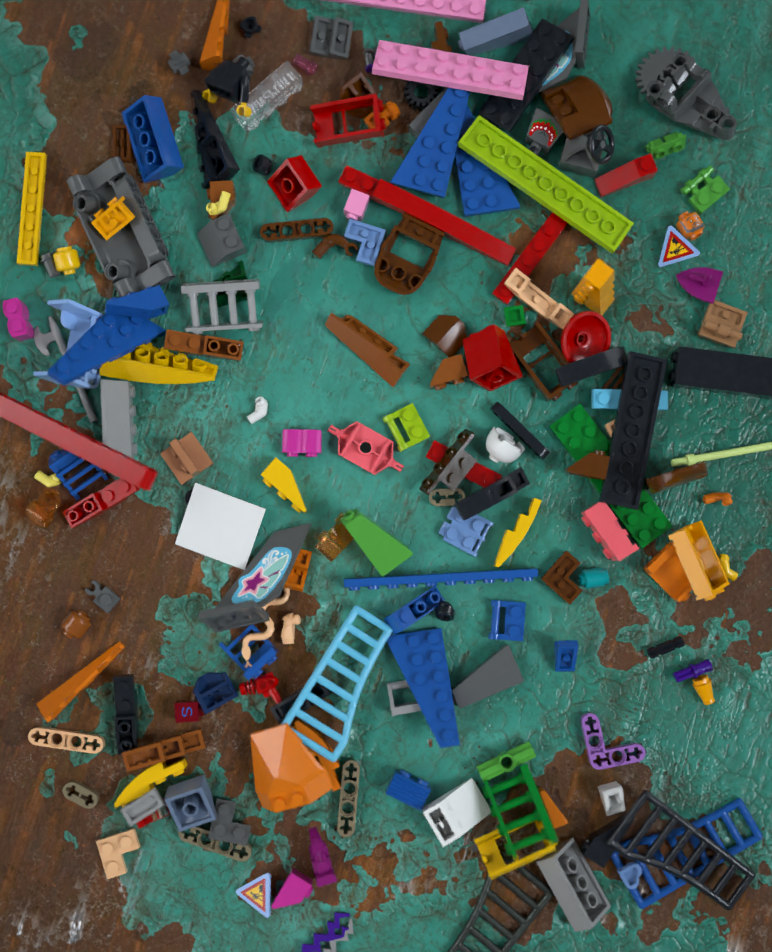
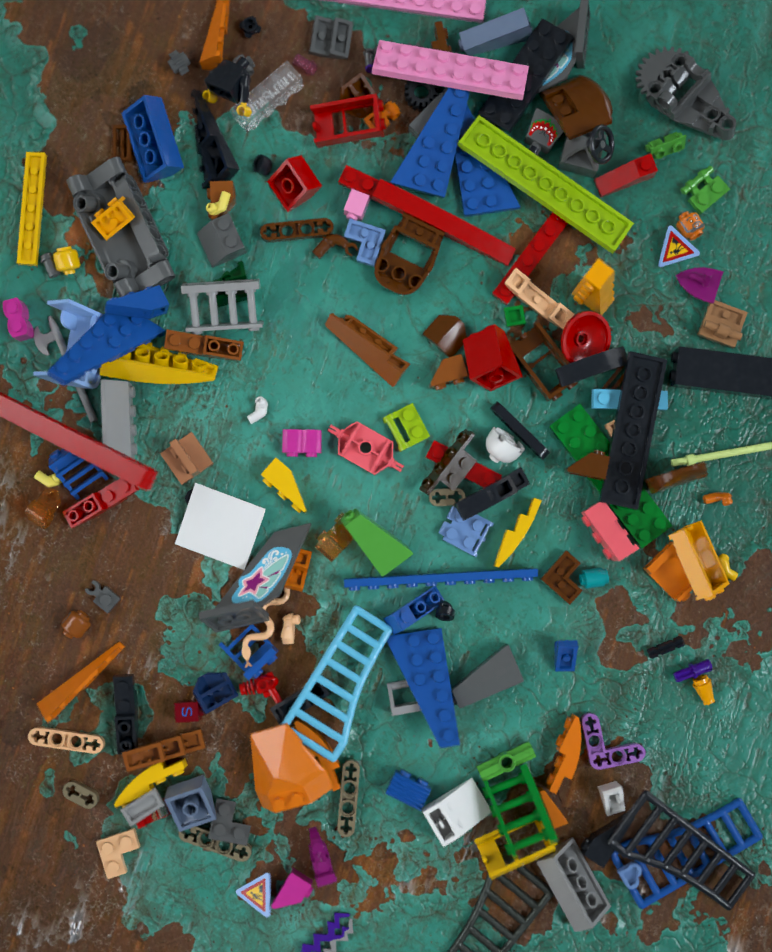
blue plate [488,600,526,641] -> none
none -> orange slope [546,713,581,794]

